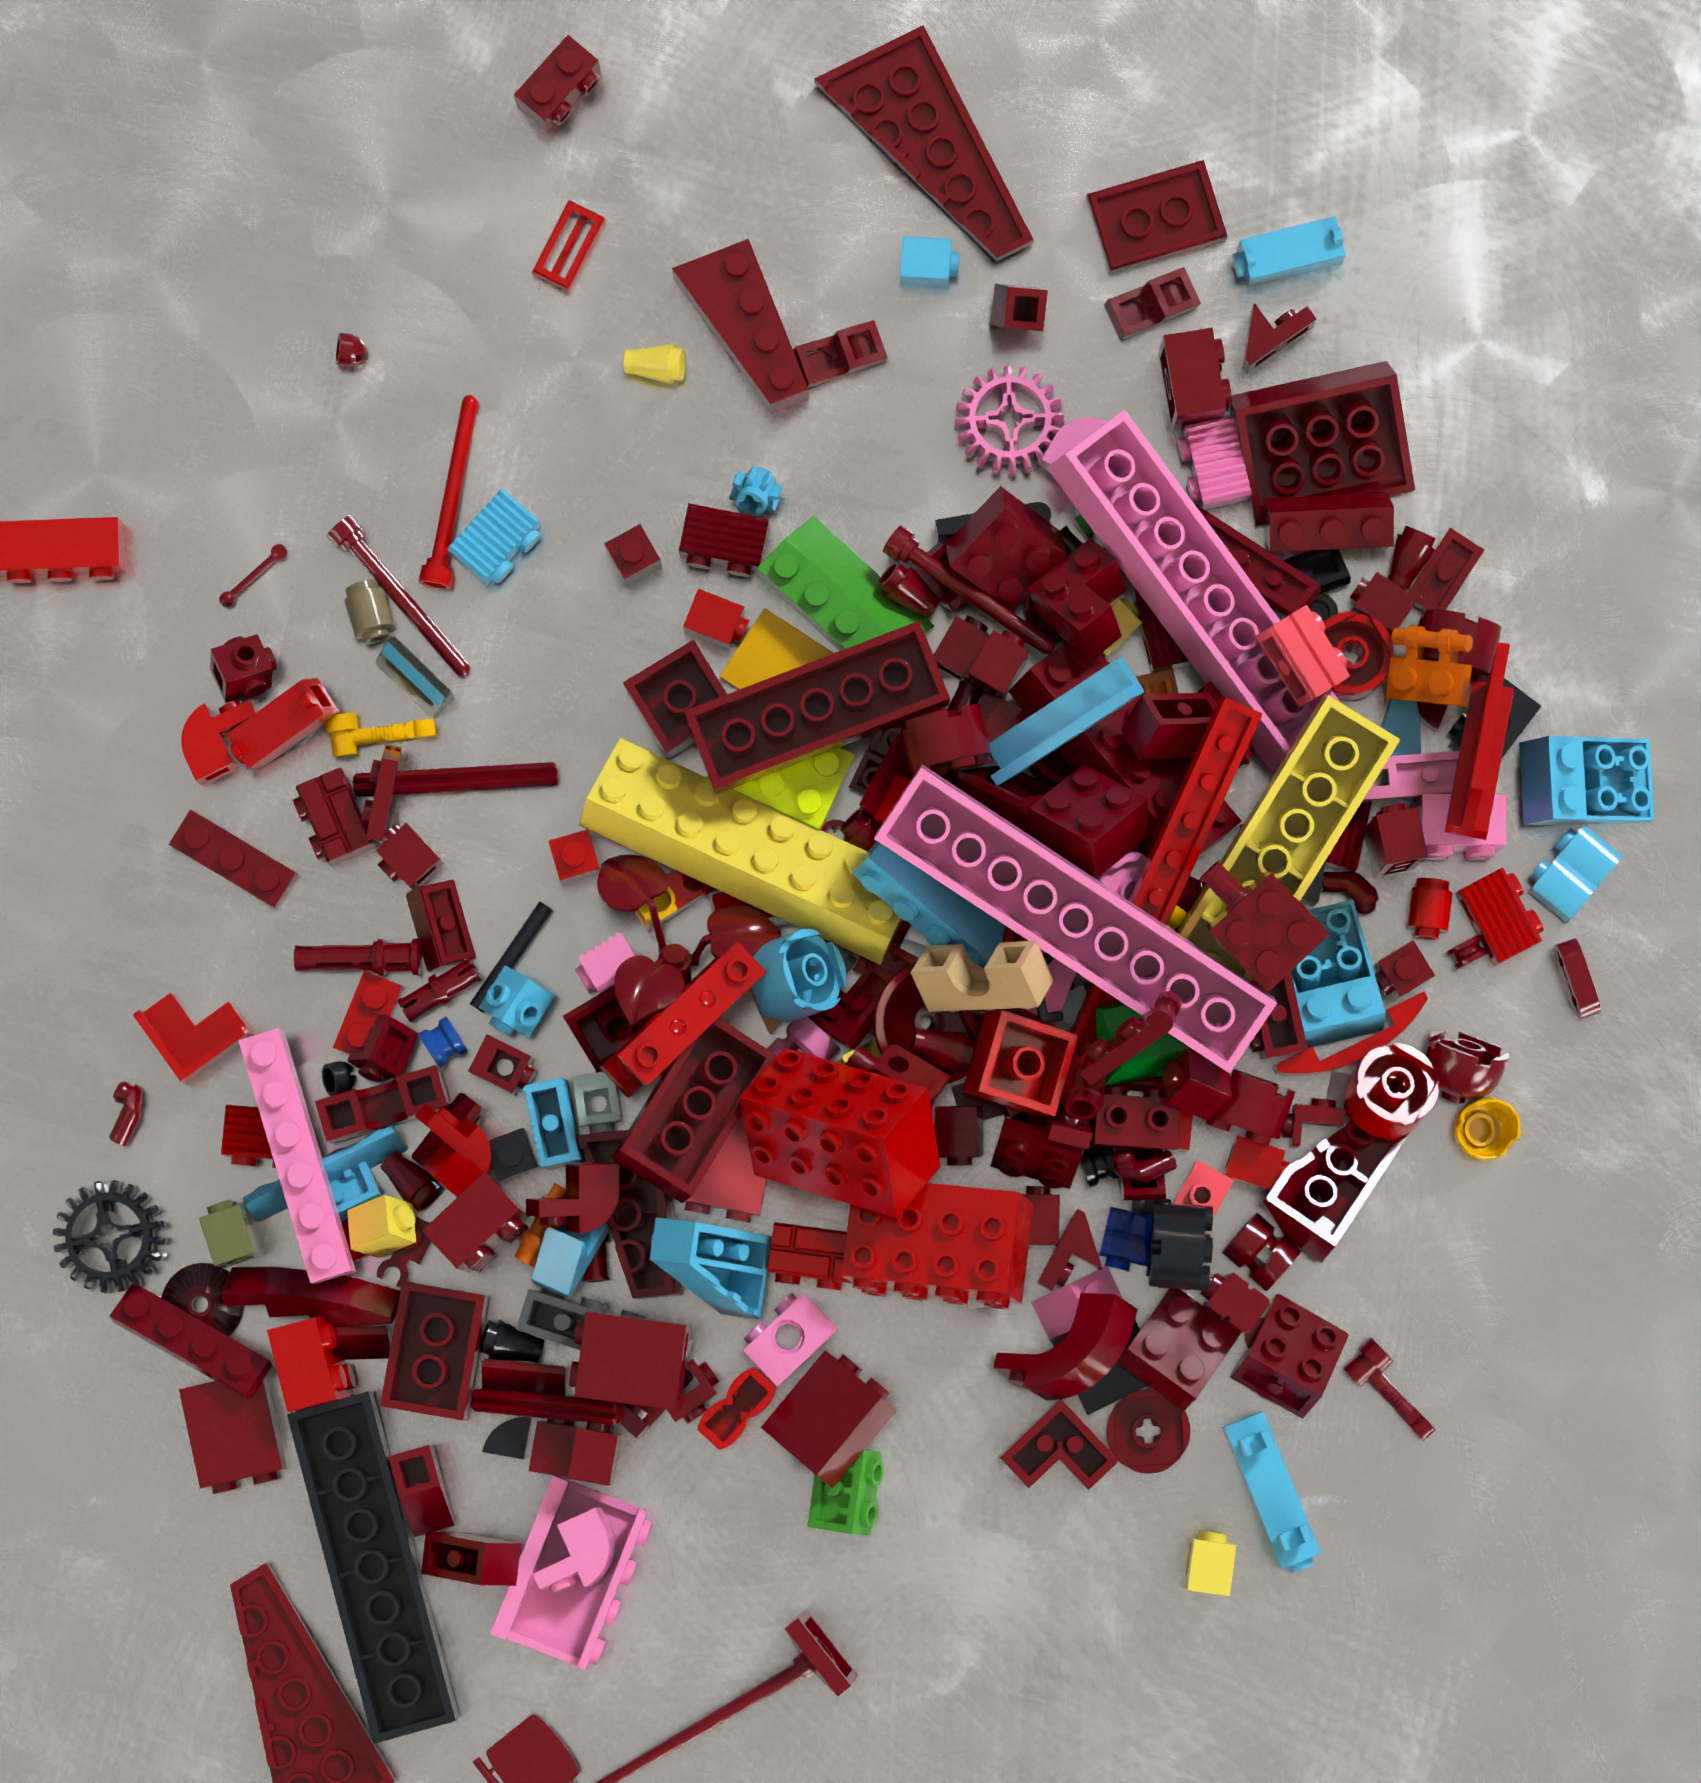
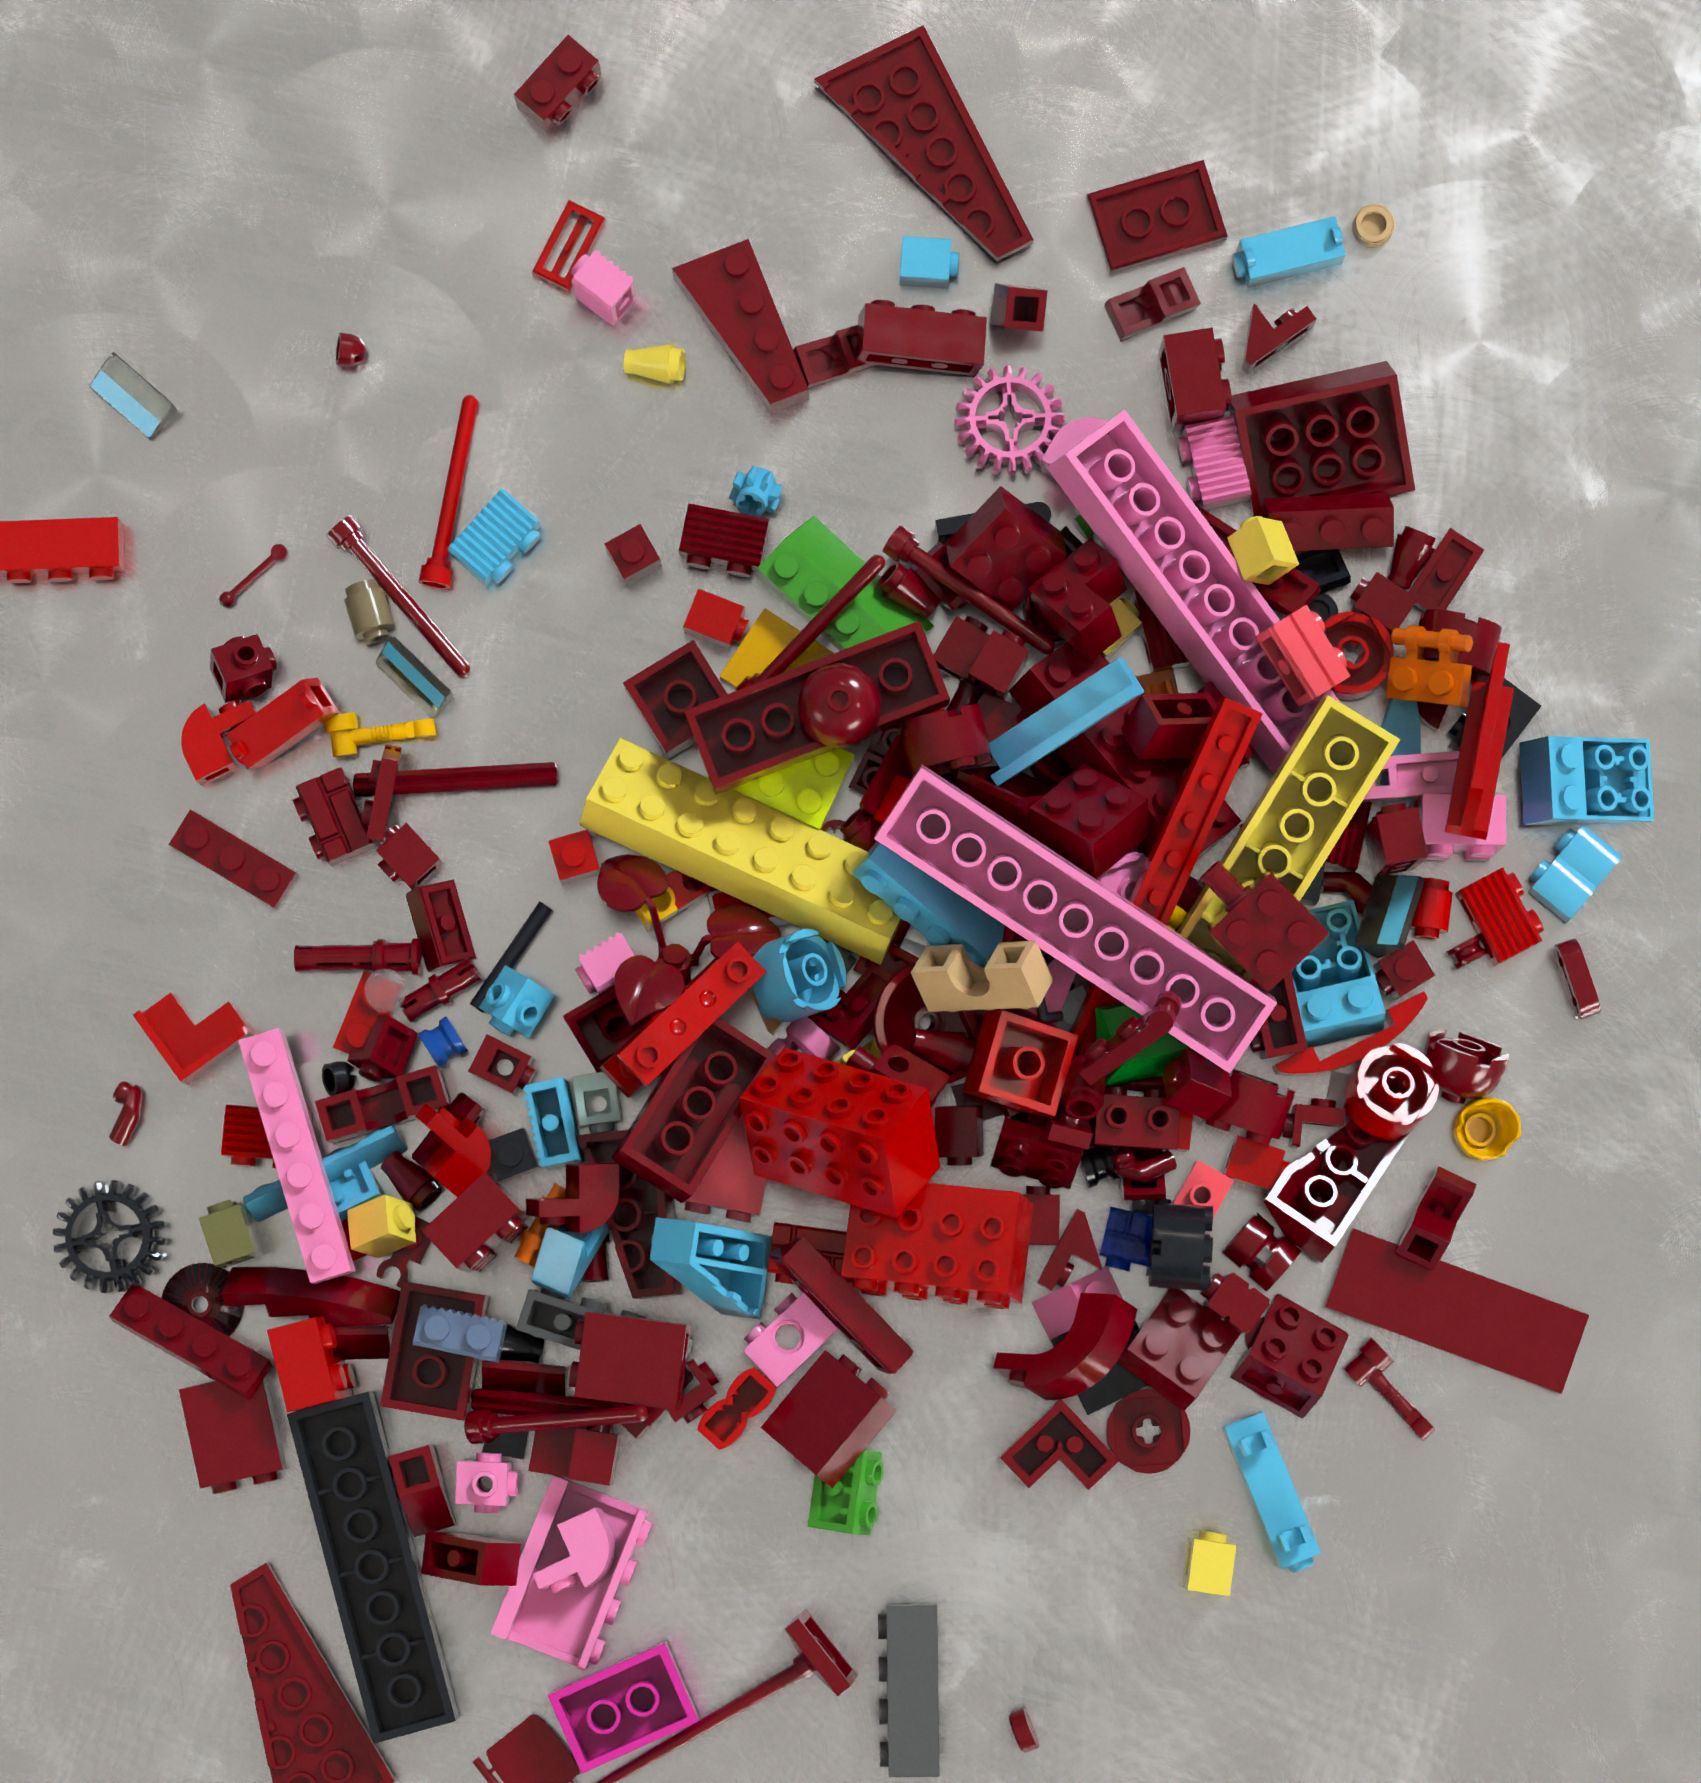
none -> slope [89,352,177,440]
none -> clear tile [364,969,406,1012]
none -> sand blue brick [413,1304,507,1362]
none -> bright pink brick [455,1452,519,1513]
none -> dark red piece [464,1405,648,1444]
none -> dark pink brick [548,1641,700,1774]
none -> bright pink brick [571,251,636,327]
none -> dark red piece [735,555,885,691]
none -> dark red slope [769,1237,913,1374]
none -> dark red cylinder [797,663,882,749]
none -> dark red brick [855,300,987,376]
none -> dark grey brick [878,1604,940,1778]
none -> dark red tile [1009,1708,1039,1753]
none -> light yellow brick [1227,516,1299,585]
none -> dark red tile [1324,1228,1589,1394]
none -> tan tile [1352,204,1394,248]
none -> clear smoke slope [1355,874,1425,959]
none -> dark red brick [1396,1166,1477,1271]

